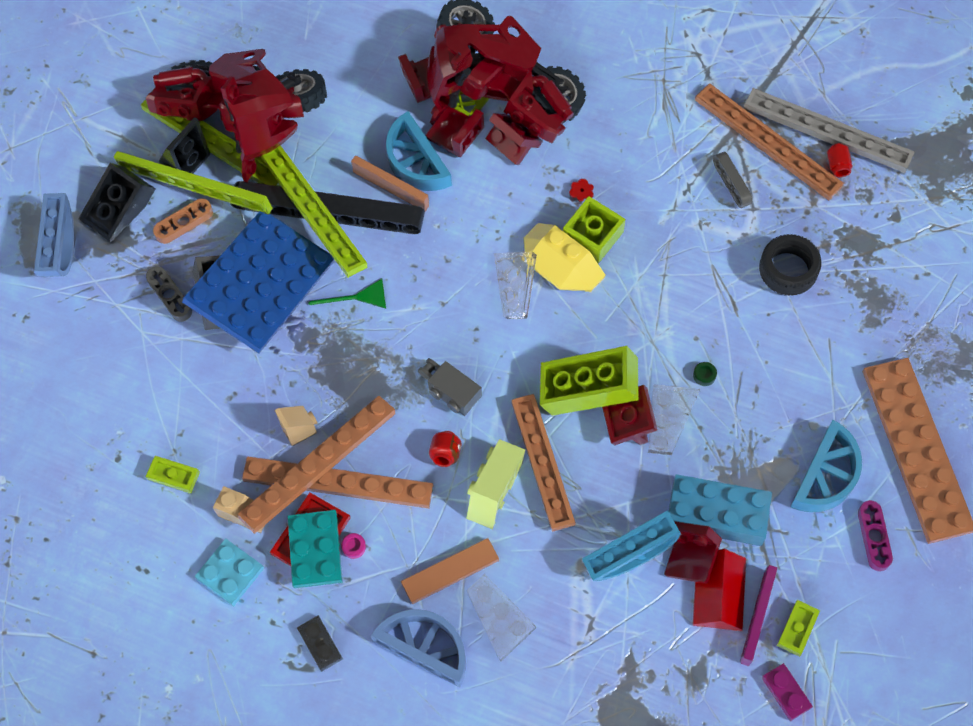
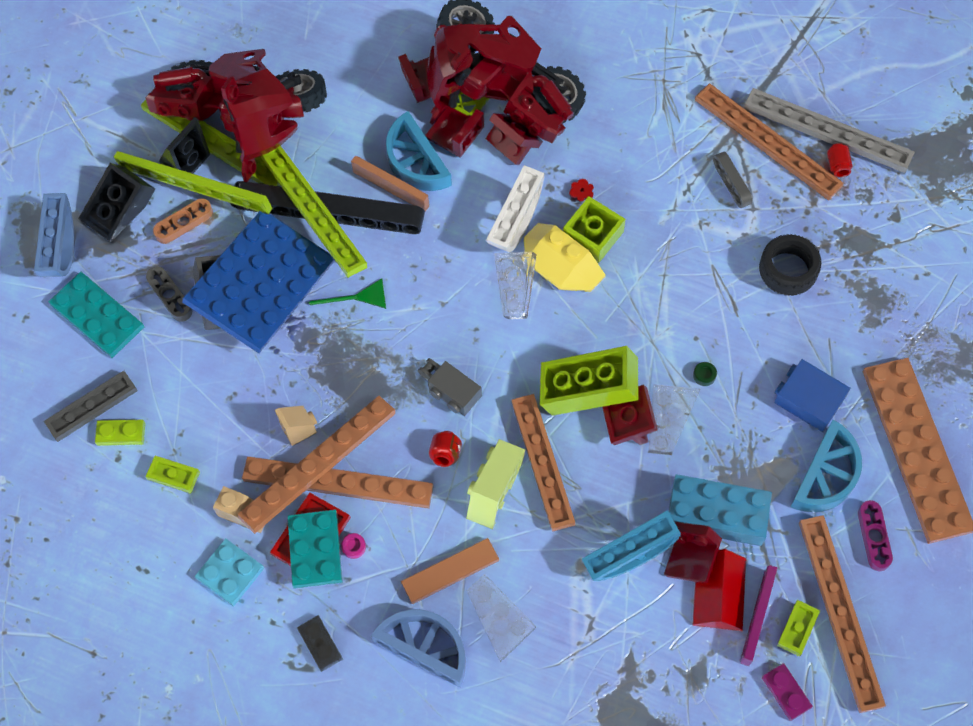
none -> dark grey plate [44,371,138,442]
none -> teal plate [48,272,145,358]
none -> lime plate [95,420,145,446]
none -> white window [486,165,544,252]
none -> blue brick [774,359,851,432]
none -> nougat plate [799,515,886,714]

